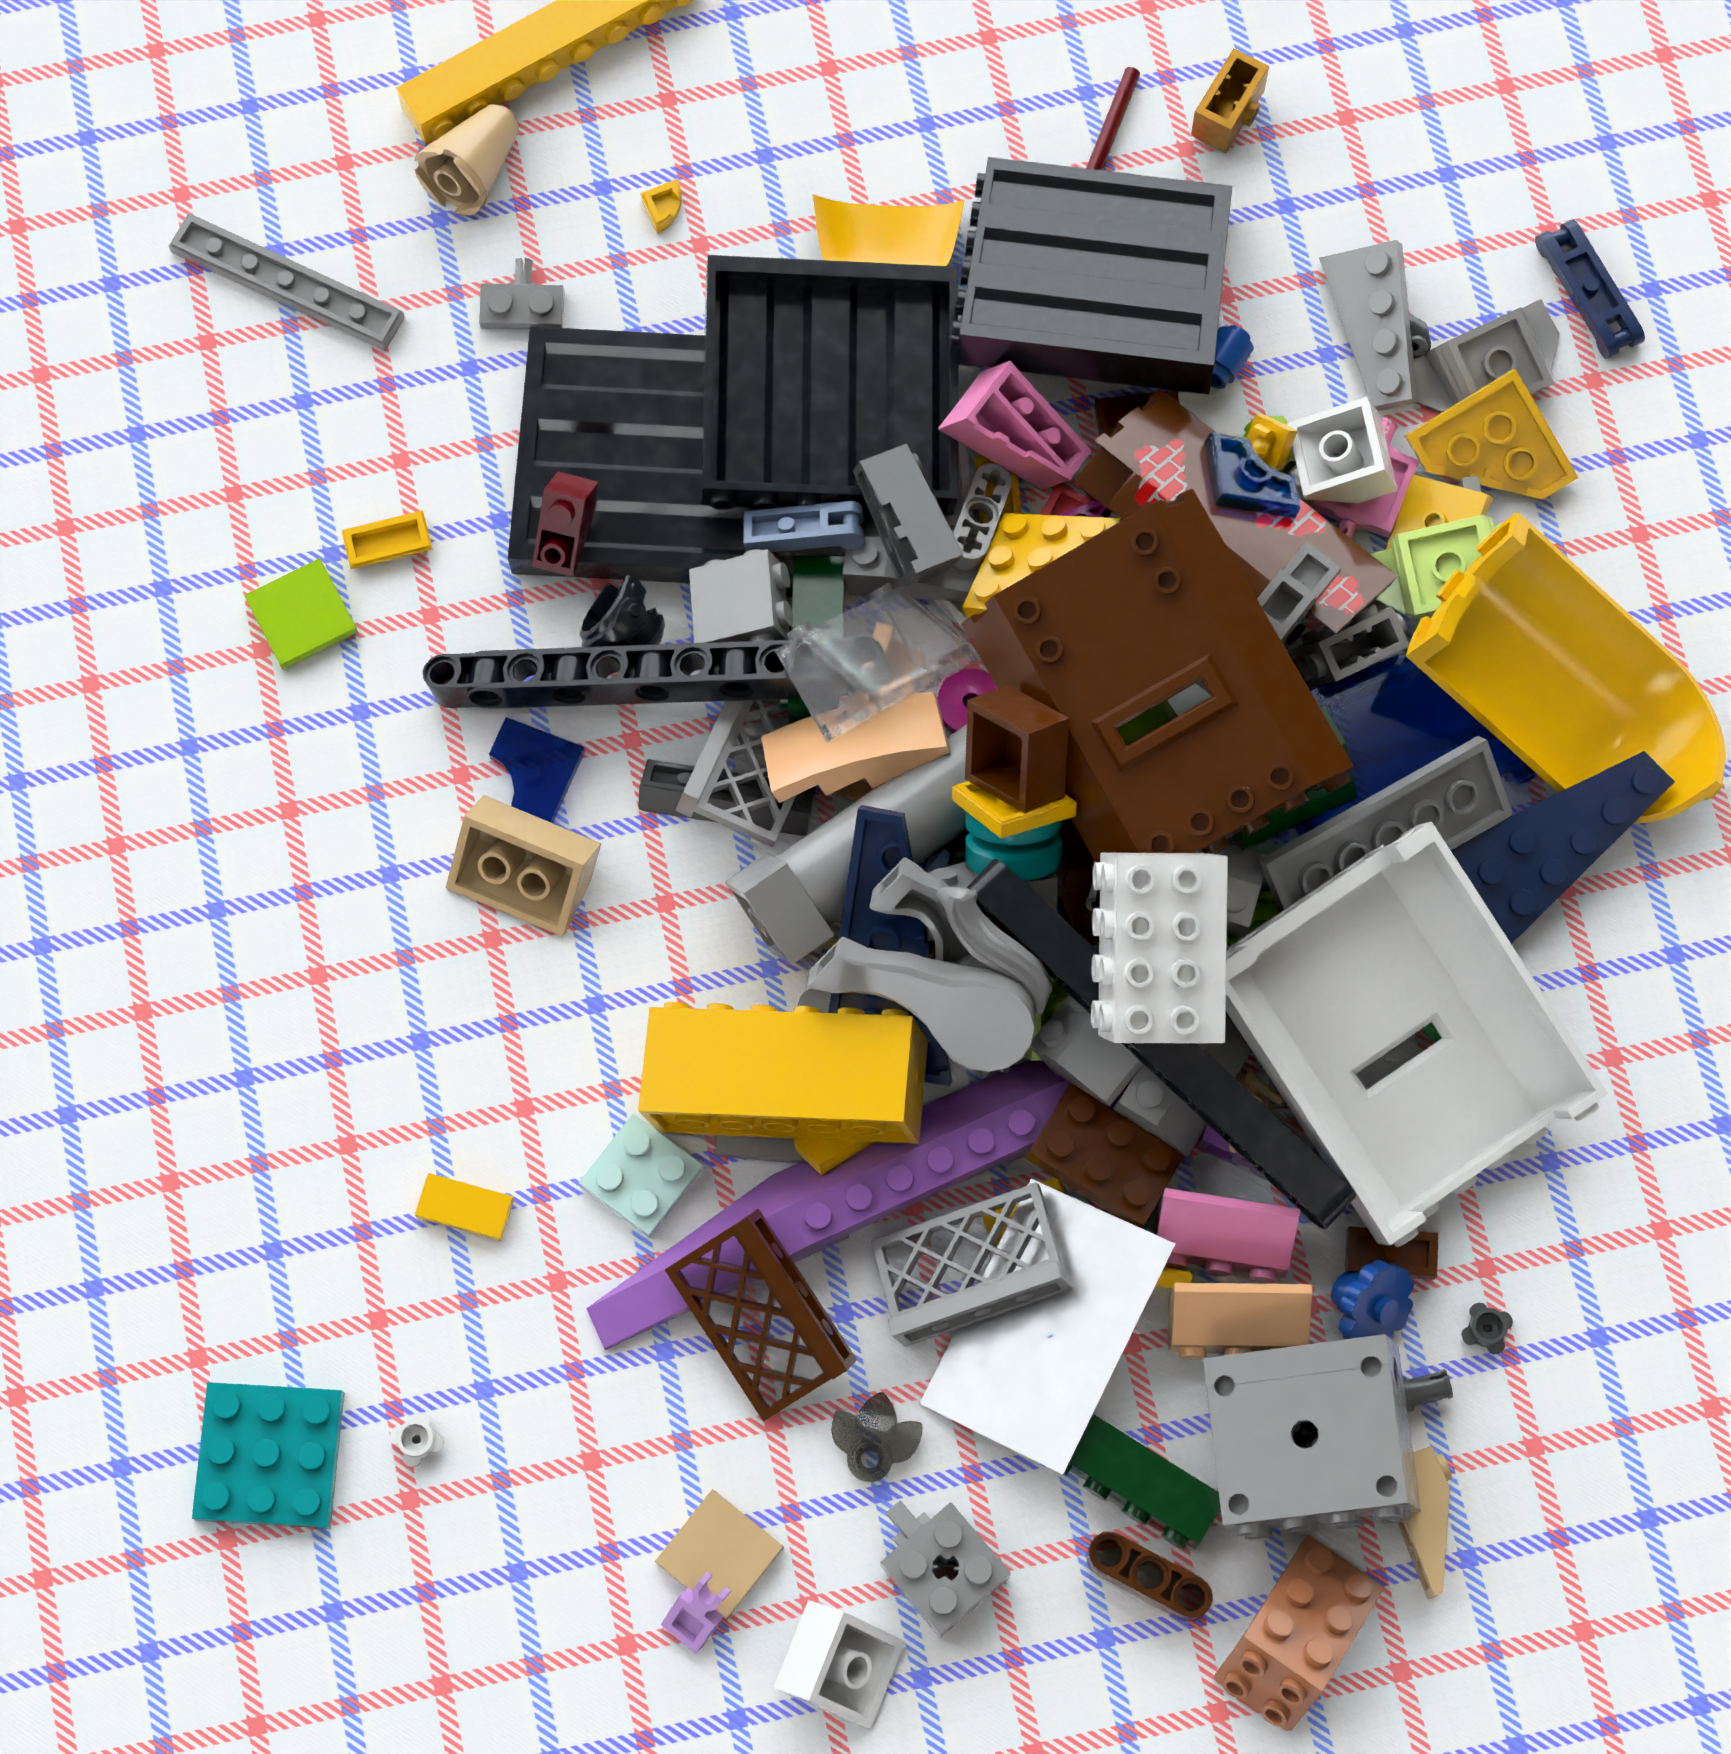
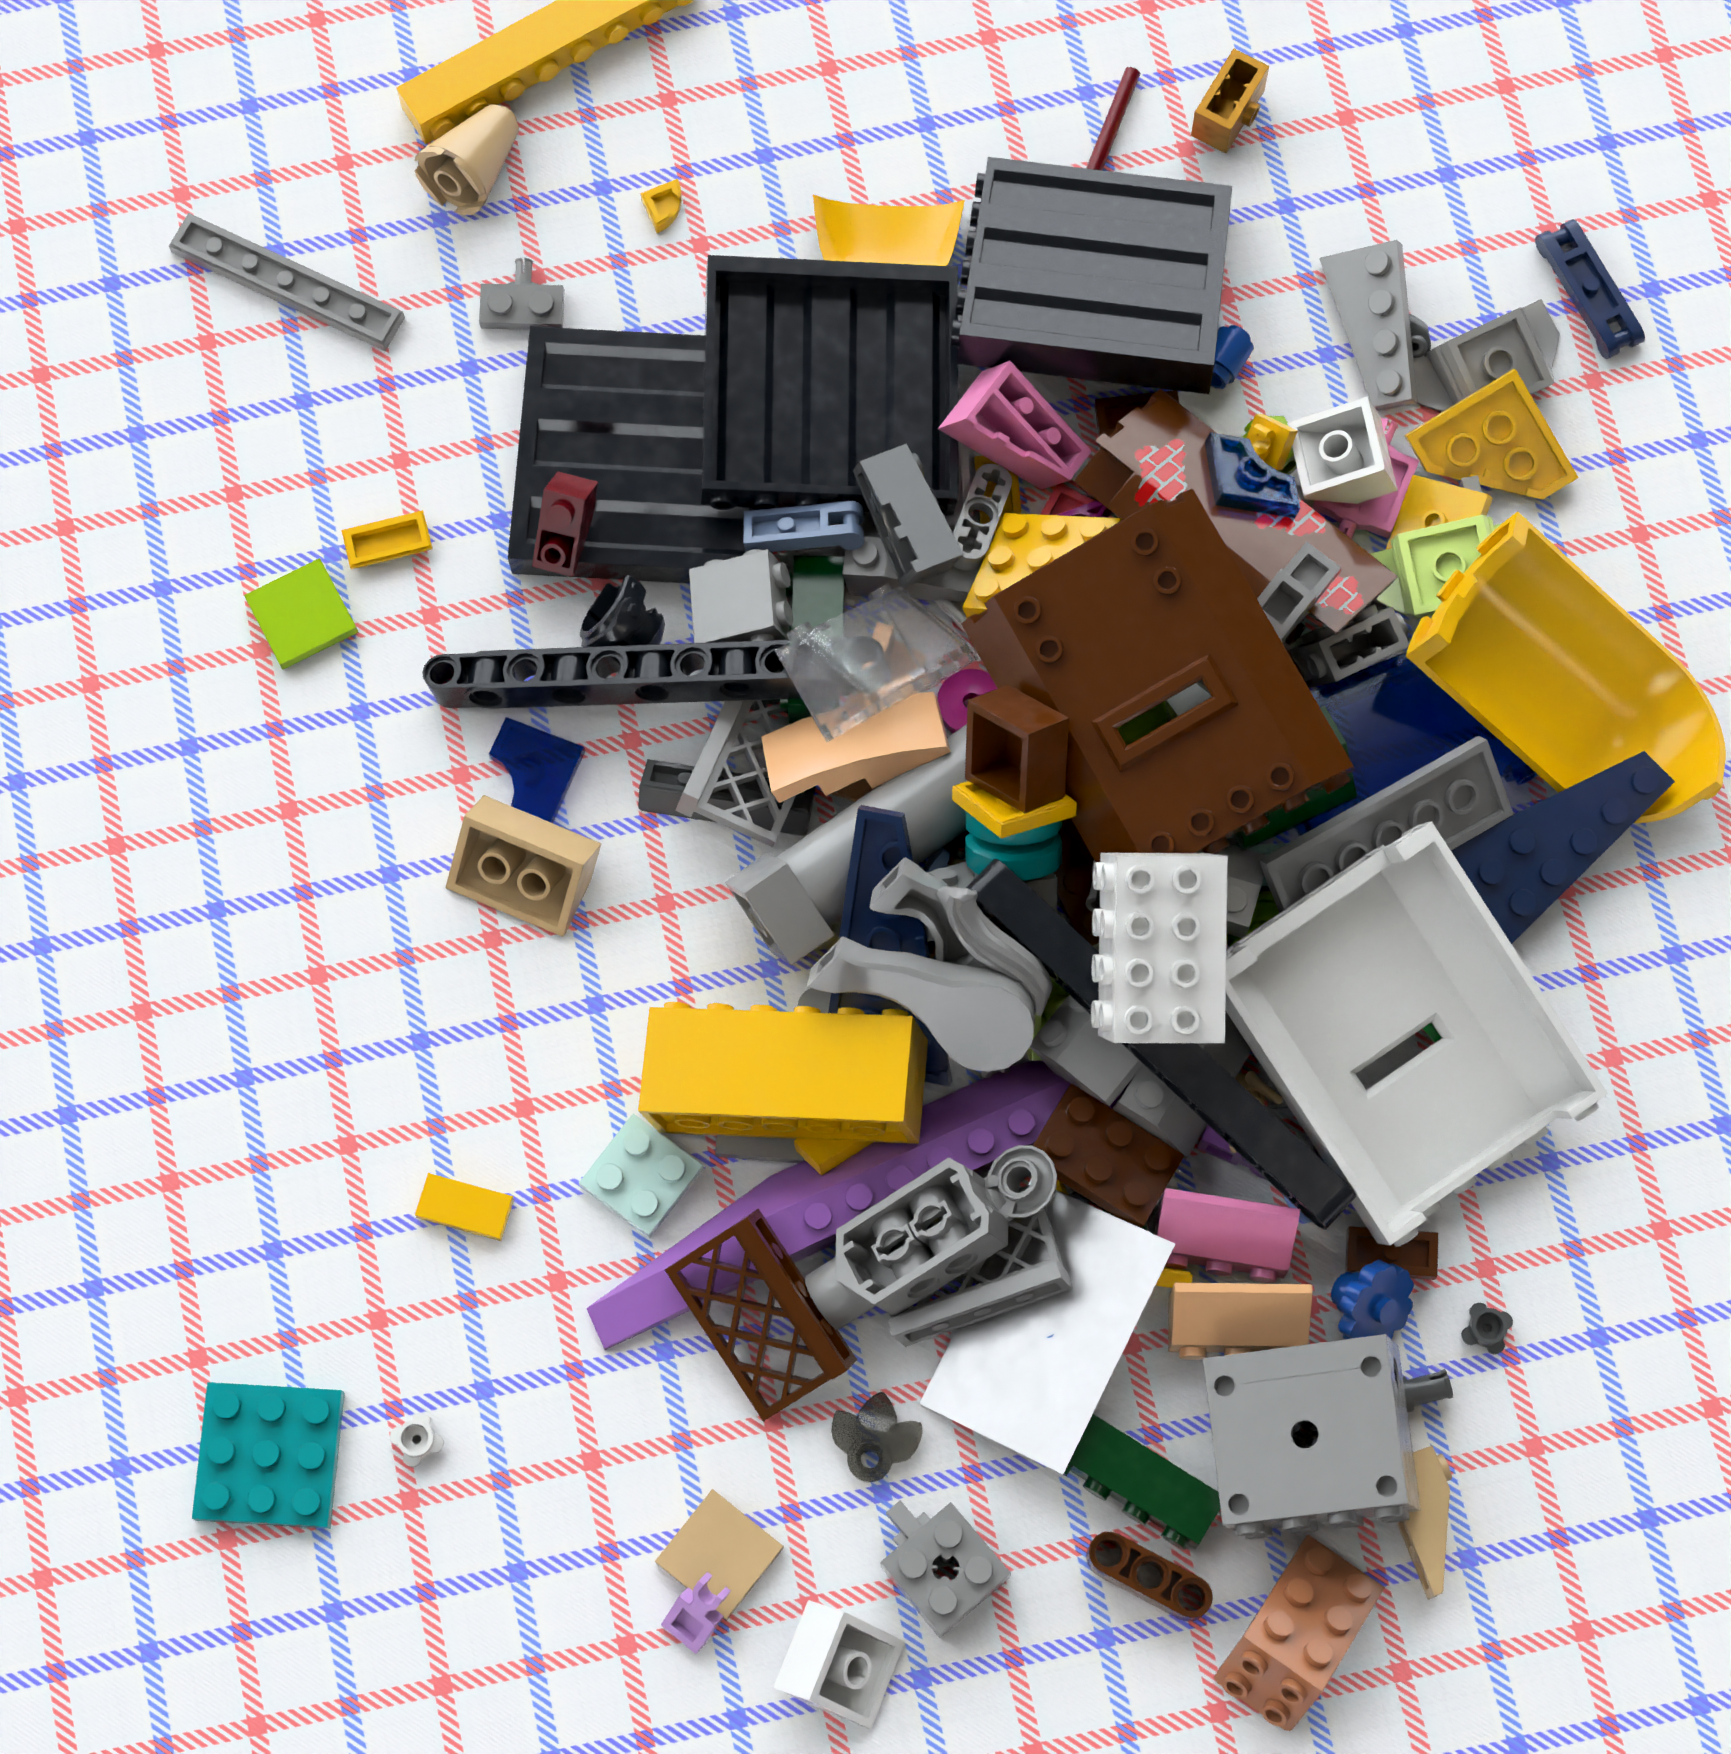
none -> light grey brick [805,1145,1057,1330]

